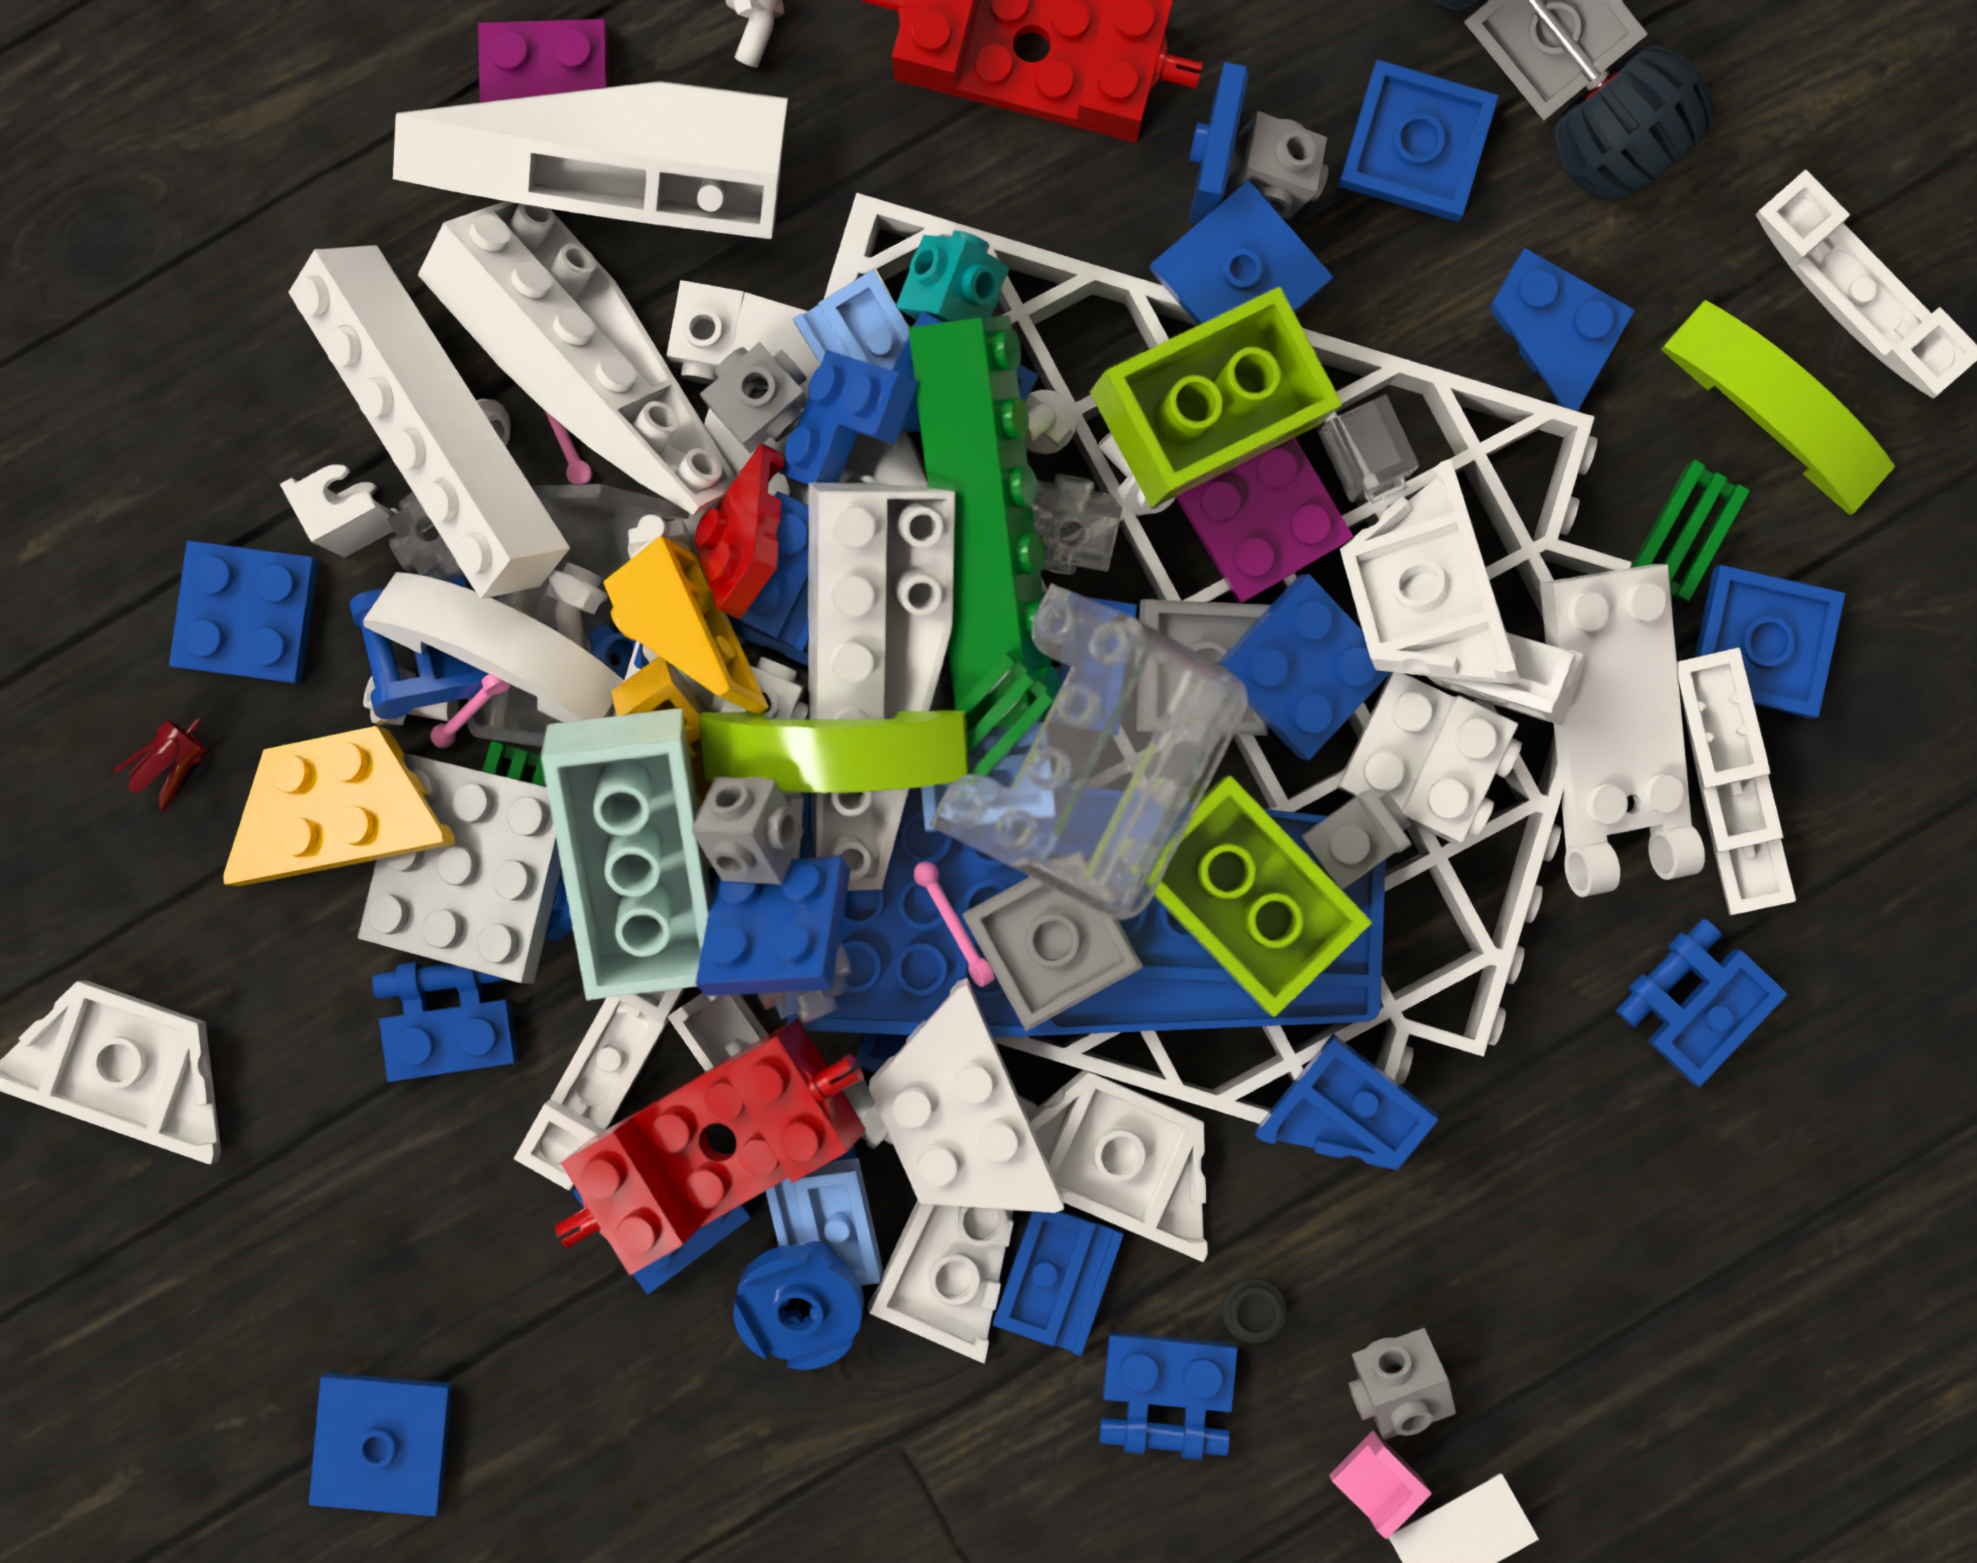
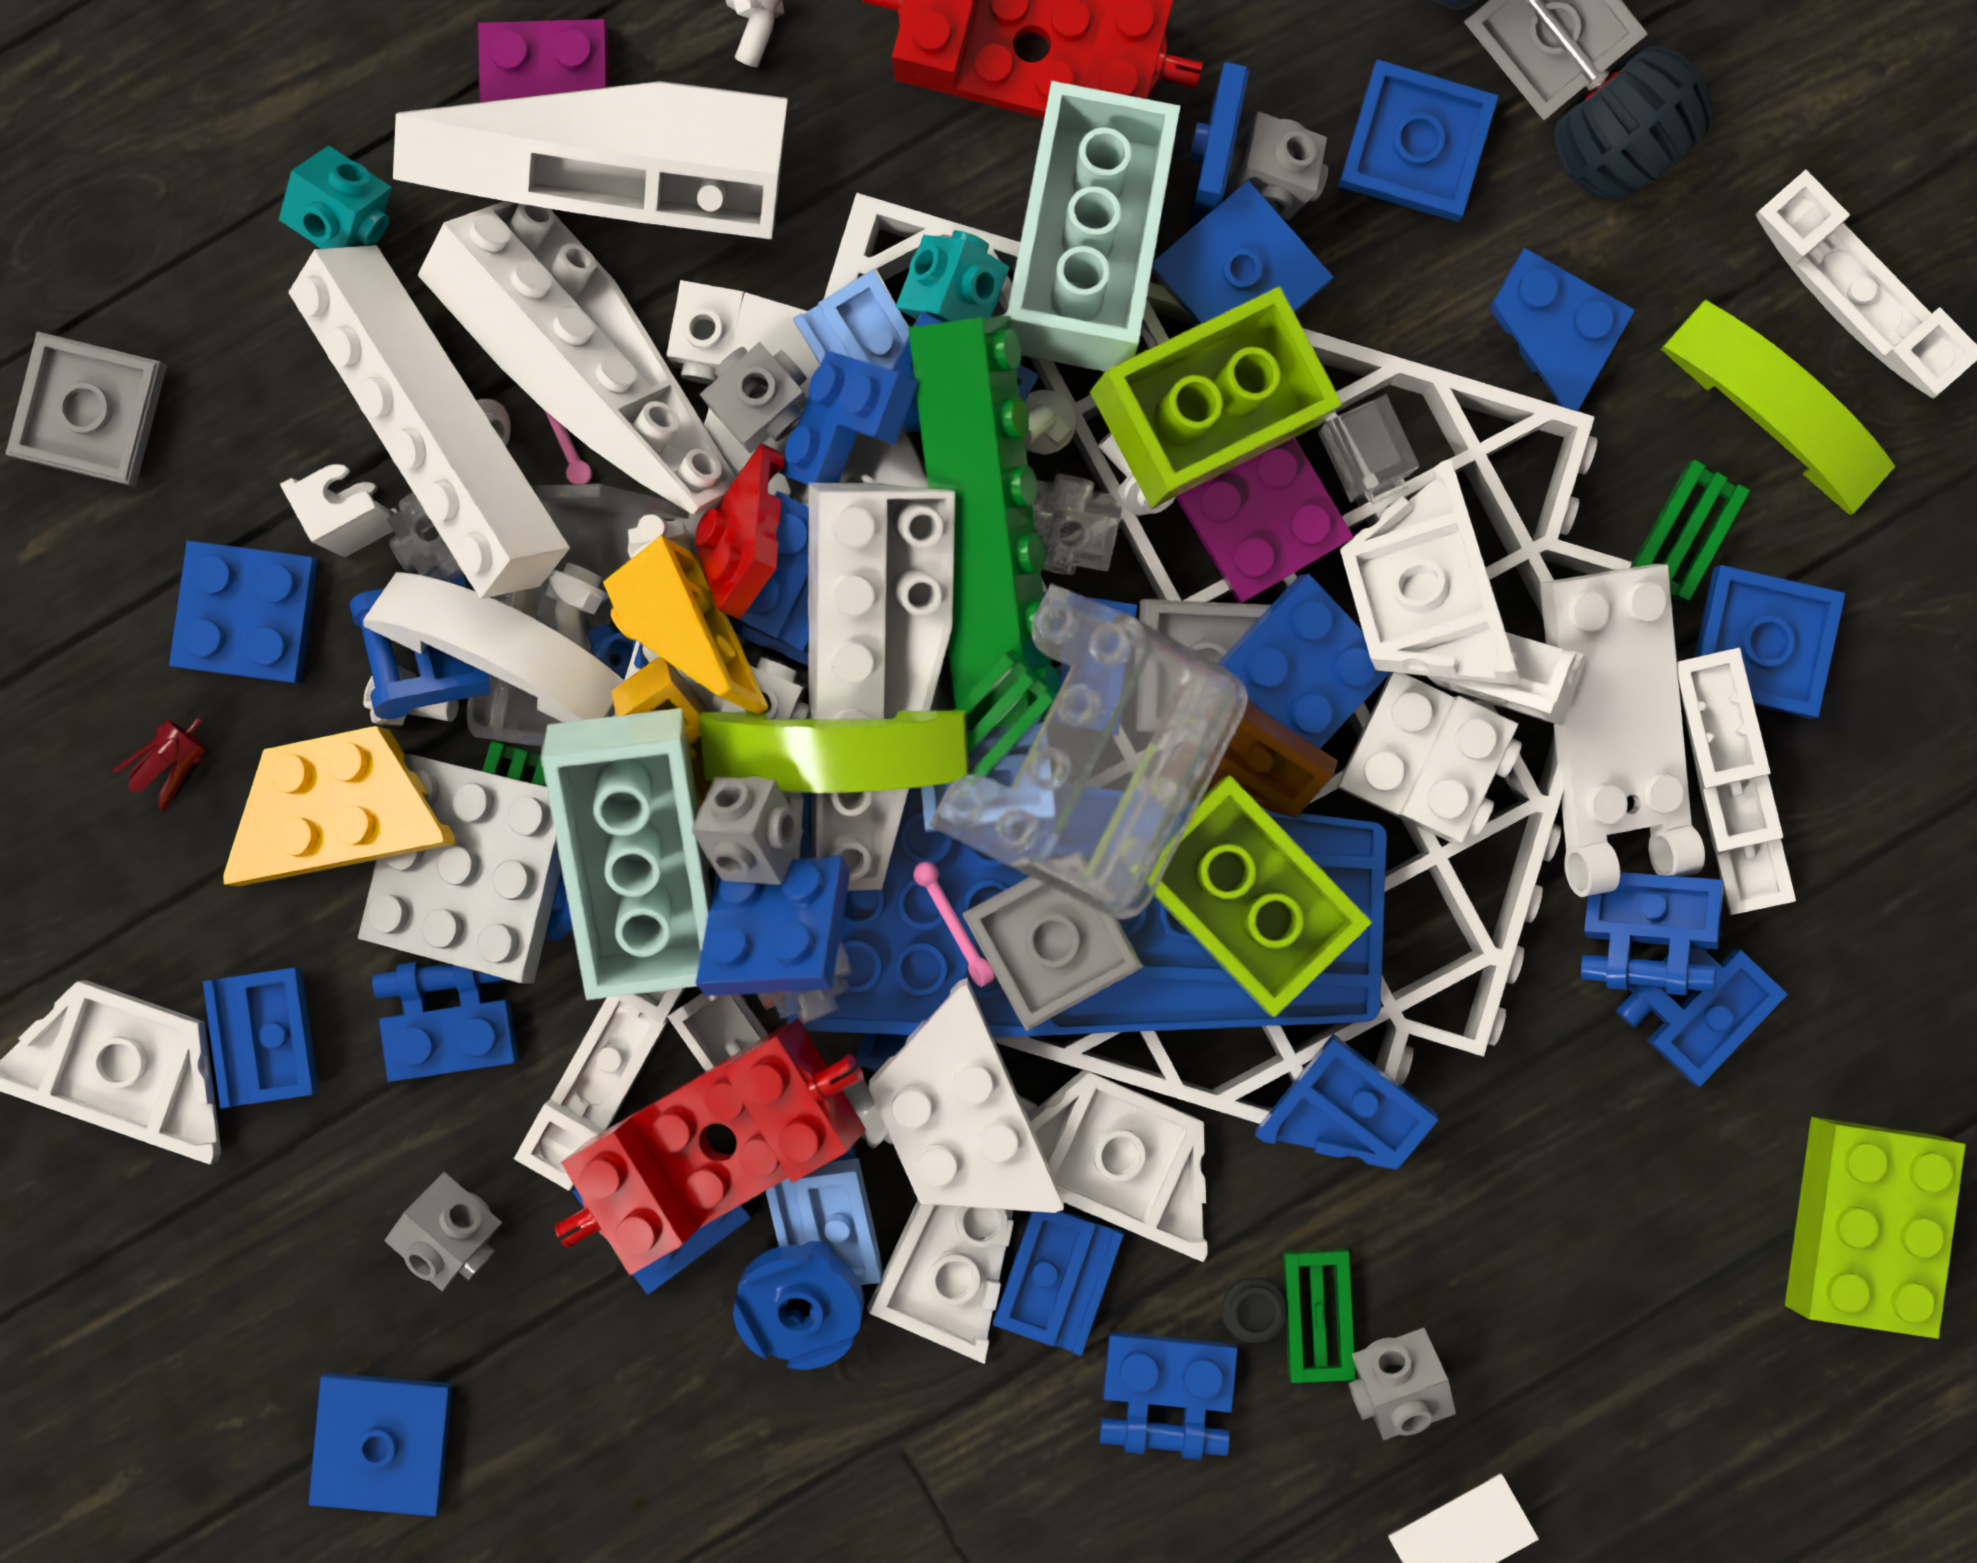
bright pink hinge [430,674,510,748] -> none
light grey bracket [1299,790,1411,891] -> none
bright pink panel [1329,1430,1432,1539] -> none
none -> light grey plate [6,332,167,487]
none -> blue plate [203,966,319,1109]
none -> teal brick [279,146,392,249]
none -> light grey brick [384,1172,502,1291]
none -> light aqua brick [1007,81,1180,371]
none -> reddish brown wing [1156,690,1337,817]
none -> green tile [1282,1248,1356,1383]
none -> blue plate [1581,872,1724,996]
none -> lime brick [1785,1117,1966,1339]

